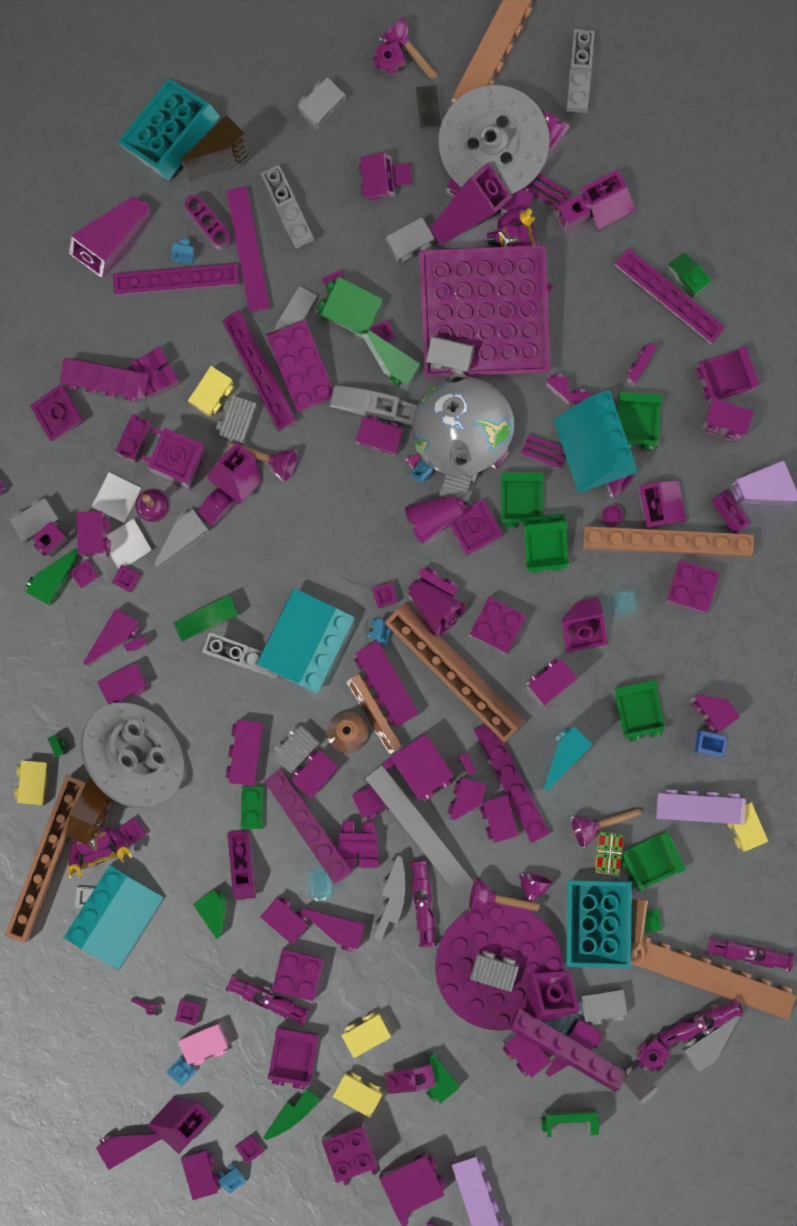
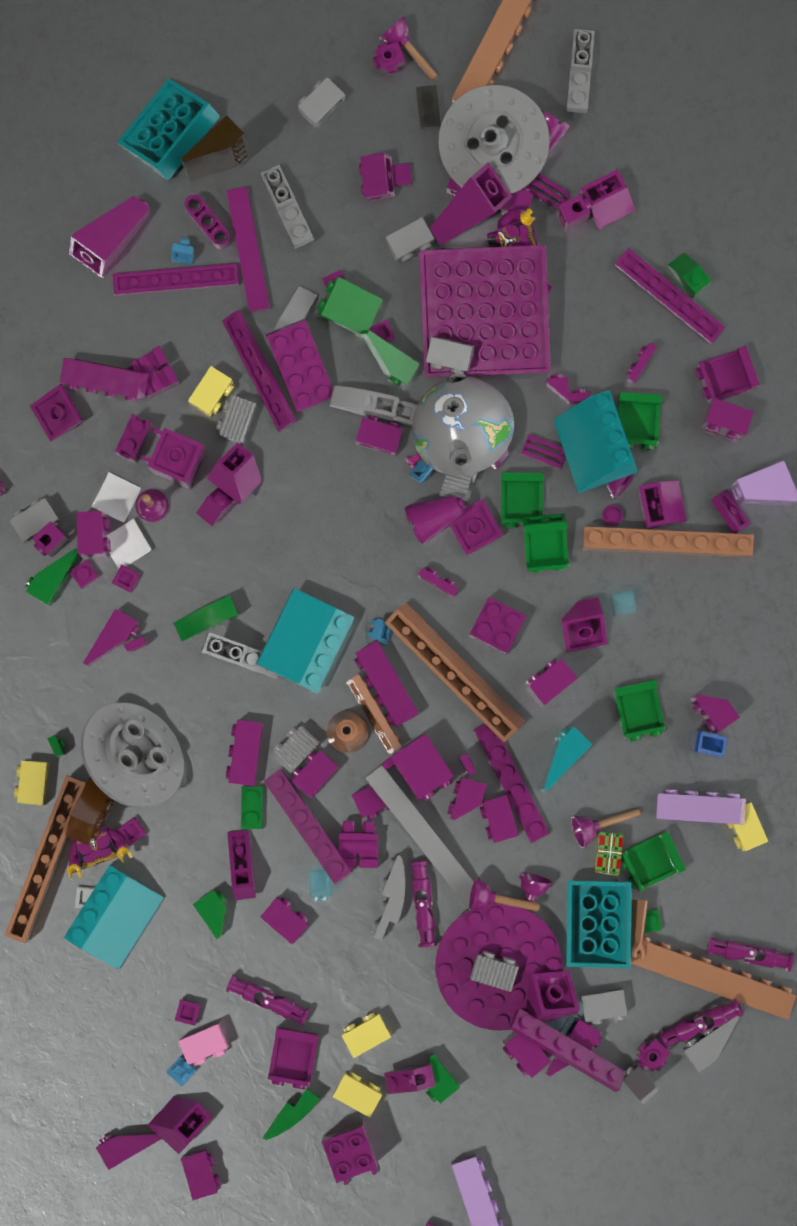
magenta brick [97,663,148,705] -> none
magenta hand [131,997,162,1016] -> none
light grey slope [154,509,209,569] -> none
dark azure tile [218,1164,247,1194] -> none
magenta piece [228,442,297,482] -> none
magenta tile [235,1133,265,1164] -> none
magenta brick [272,948,324,1001] -> none
magenta slope [302,908,365,952] -> none
magenta plate [372,582,398,609] -> none
magenta container [379,1151,446,1226] -> none
magenta cone [408,579,466,636] -> none
green panel [540,1108,599,1137] -> none
magenta brick [665,560,720,614] -> none

